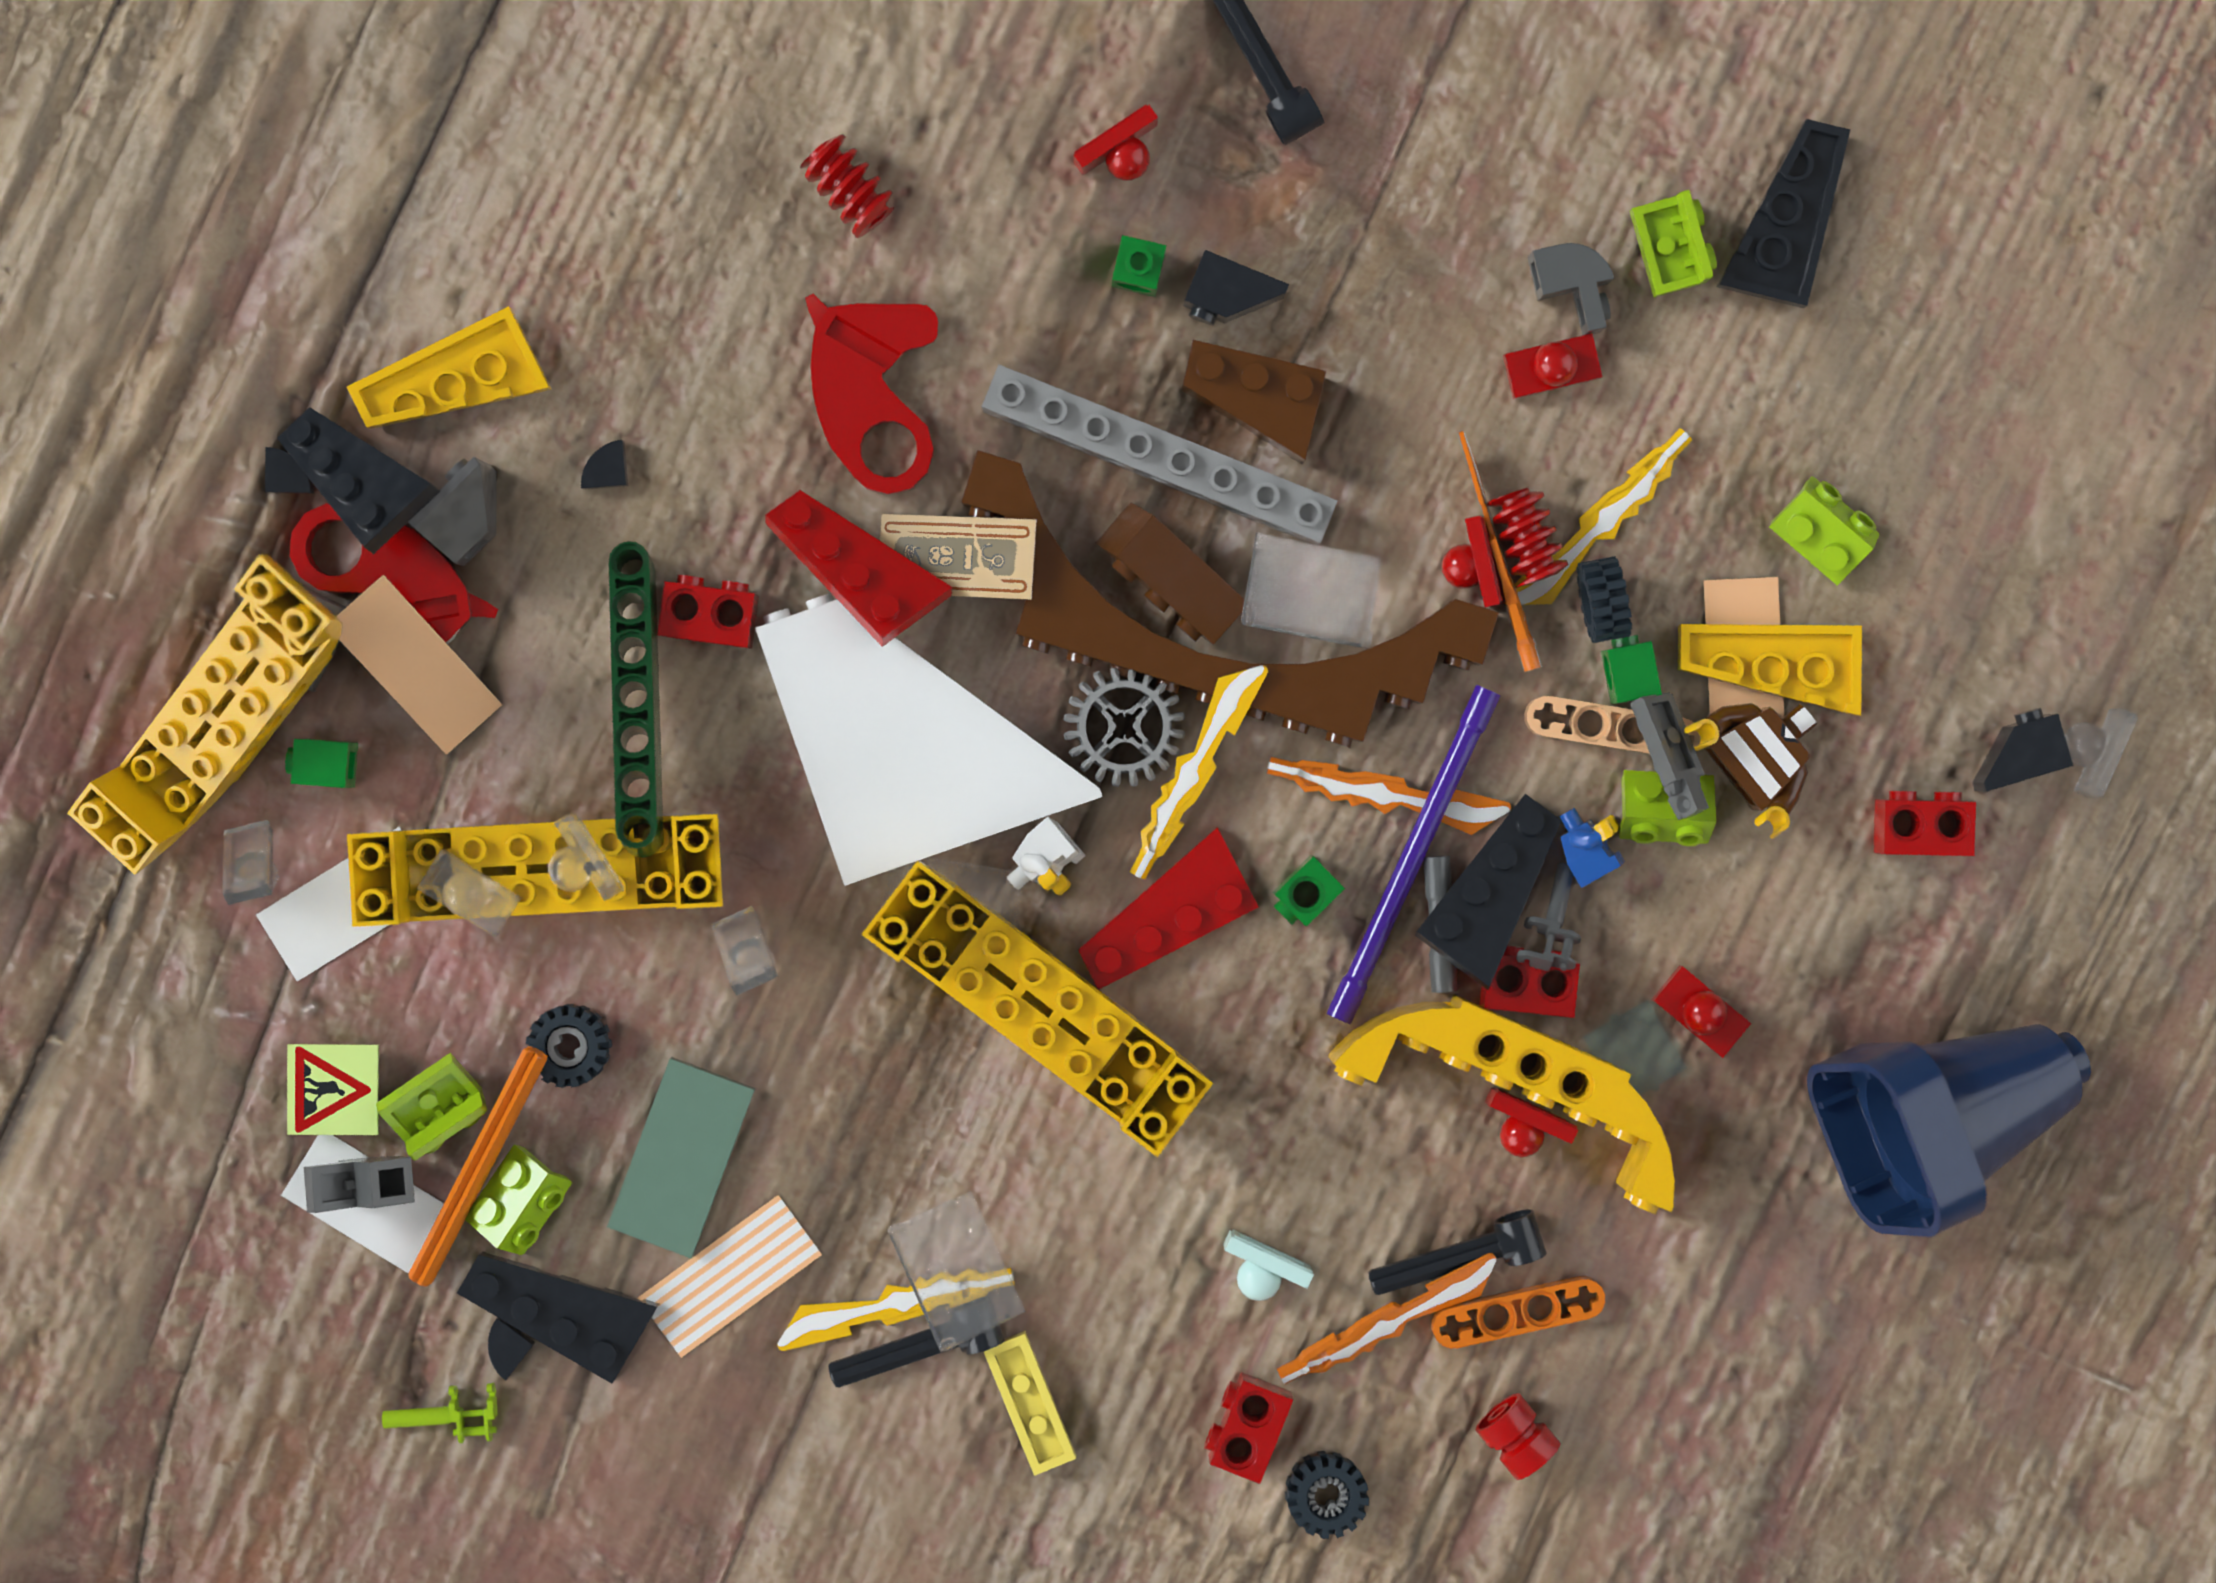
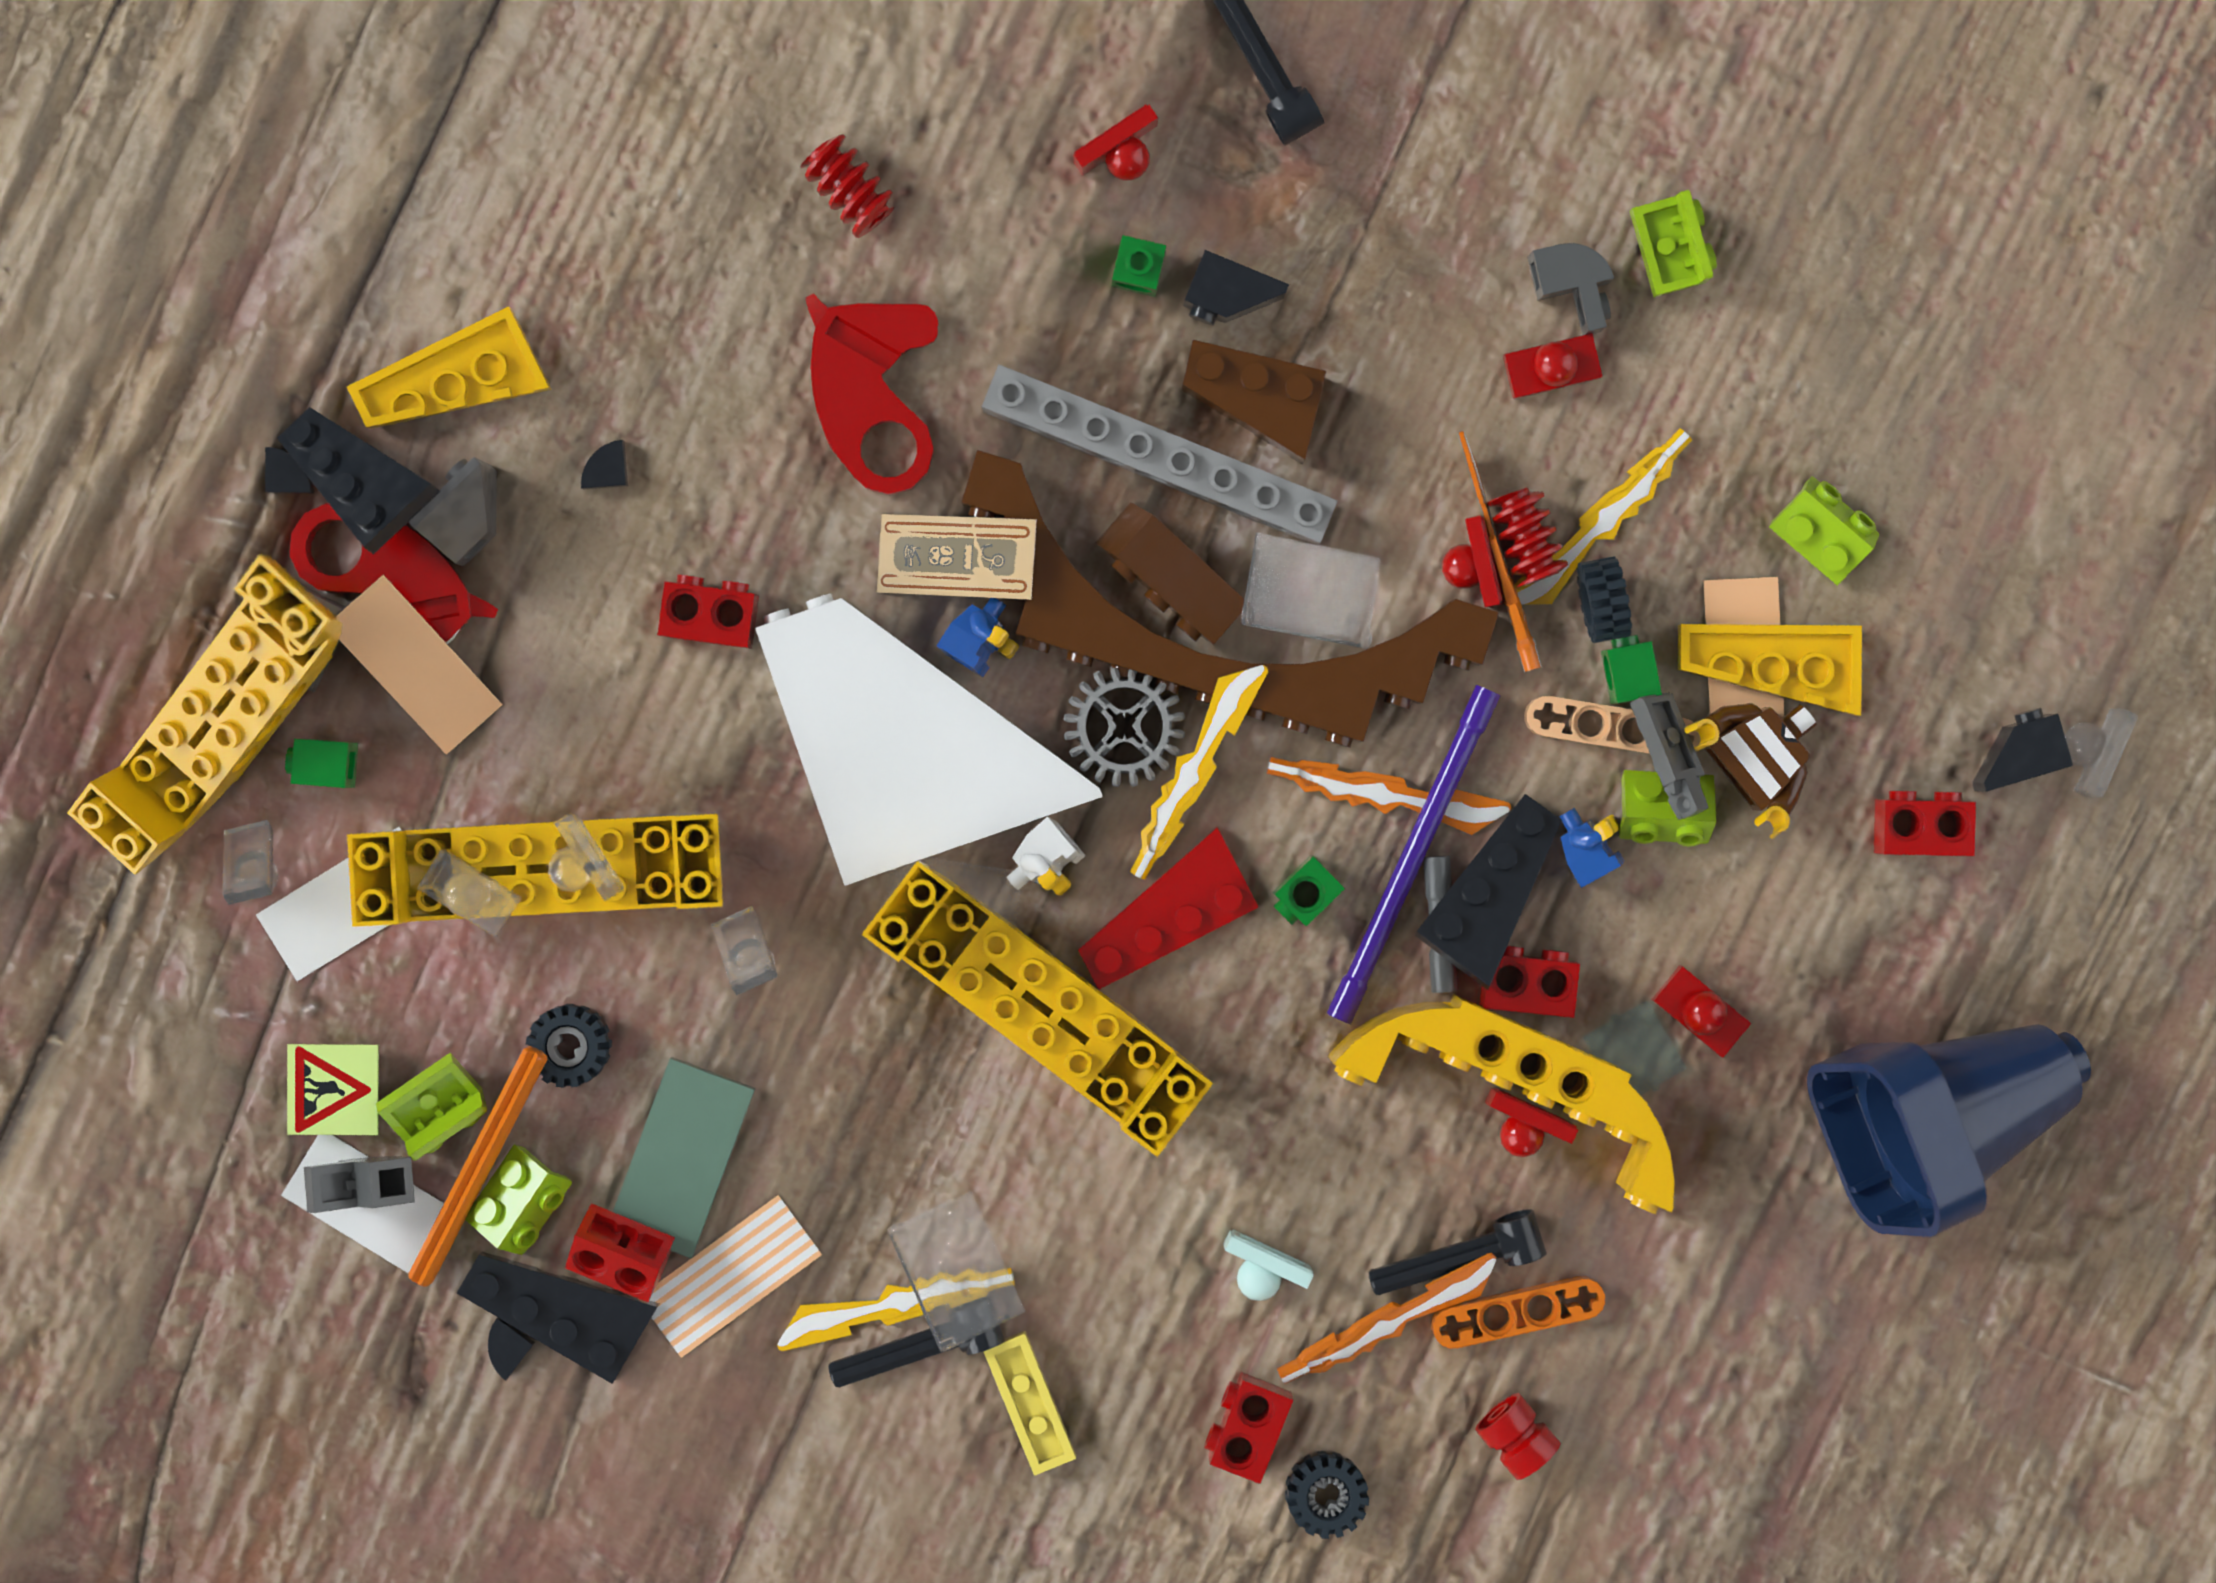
lime piece [382,1383,498,1444] -> none
dark green beam [608,541,664,858] -> none
red wing [765,490,952,647] -> none
dark grey piece [1516,863,1581,971] -> none
black wing [1716,119,1850,308] -> none
none -> red brick [565,1203,675,1303]
none -> blue piece [936,598,1019,677]

